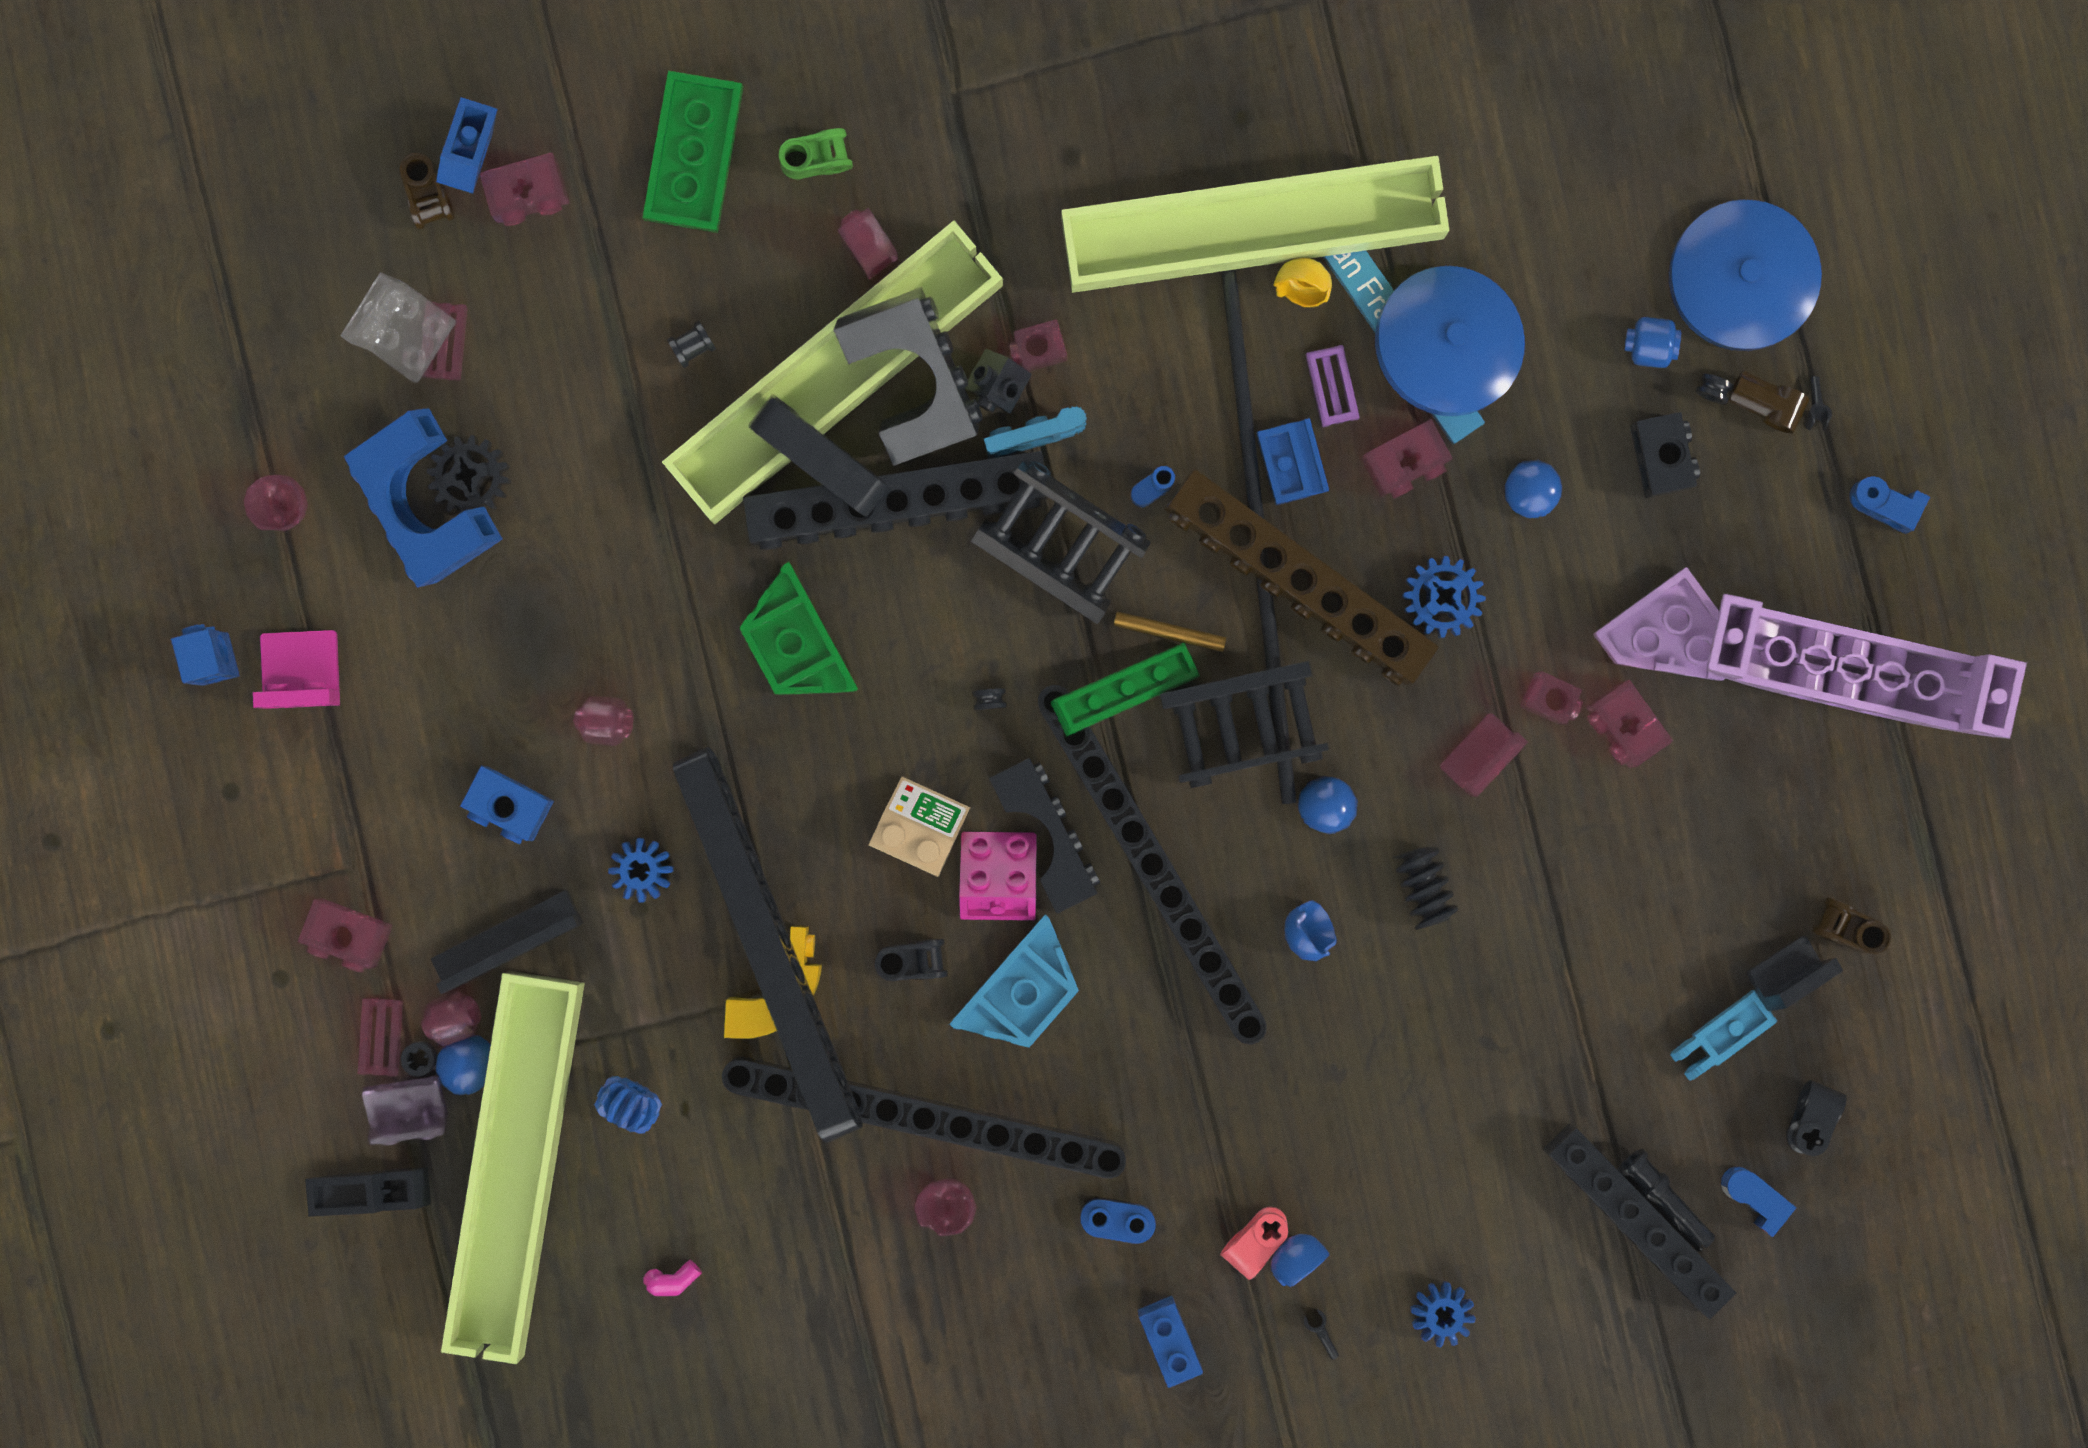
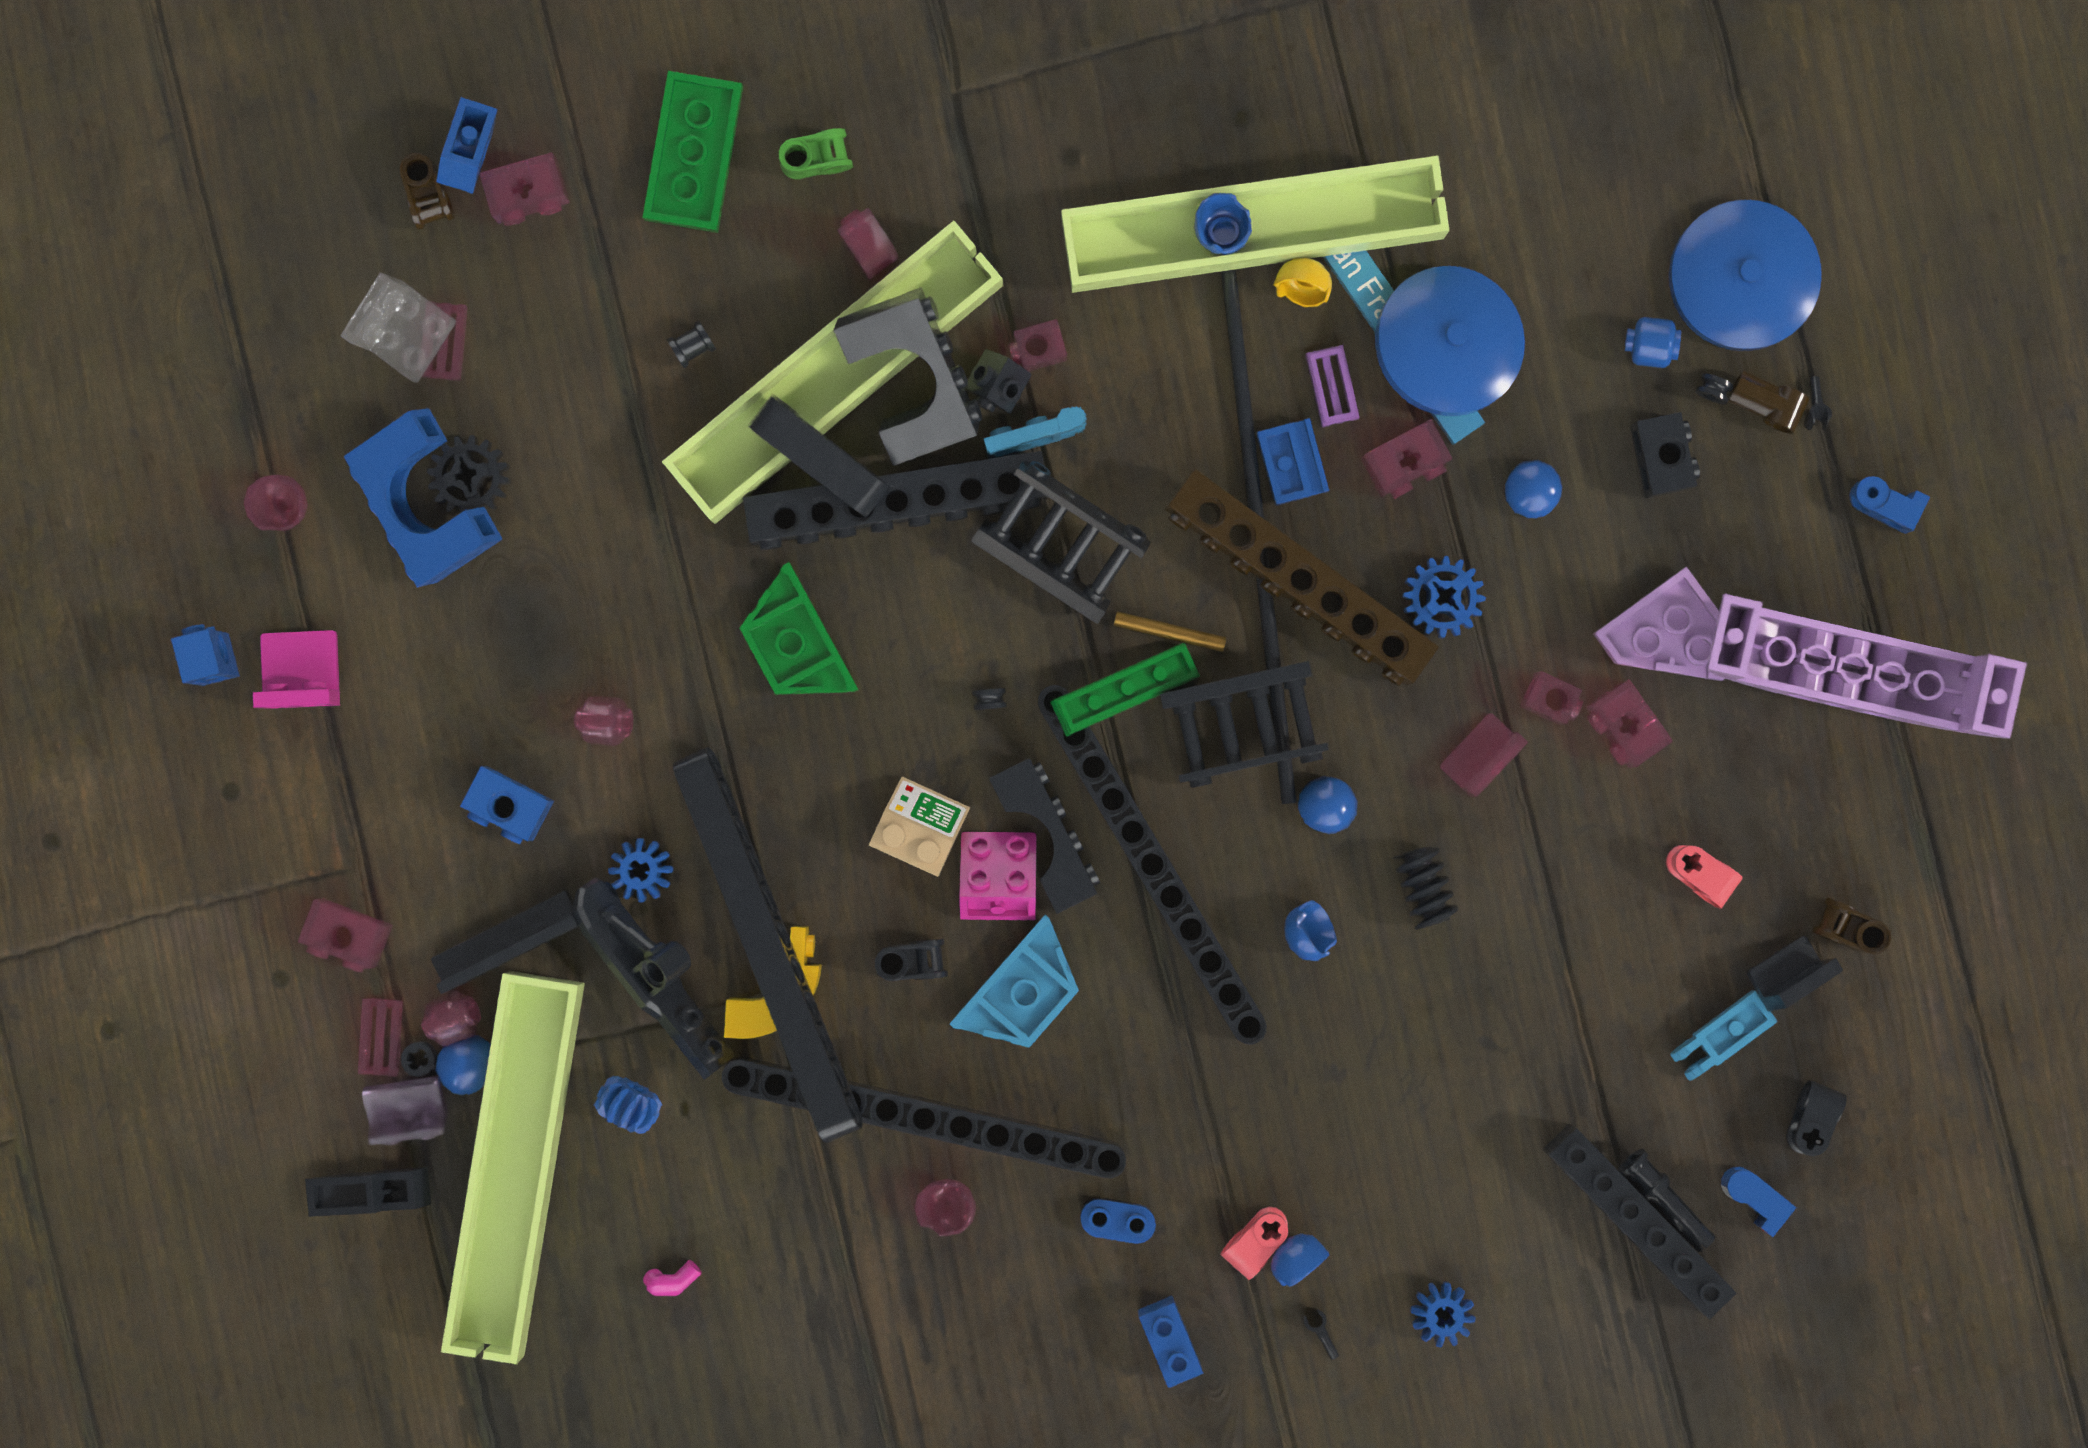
blue piece [1130,466,1175,508] -> none
none -> black piece [572,877,735,1080]
none -> blue hair [1194,193,1252,255]
none -> coral piece [1666,845,1743,909]

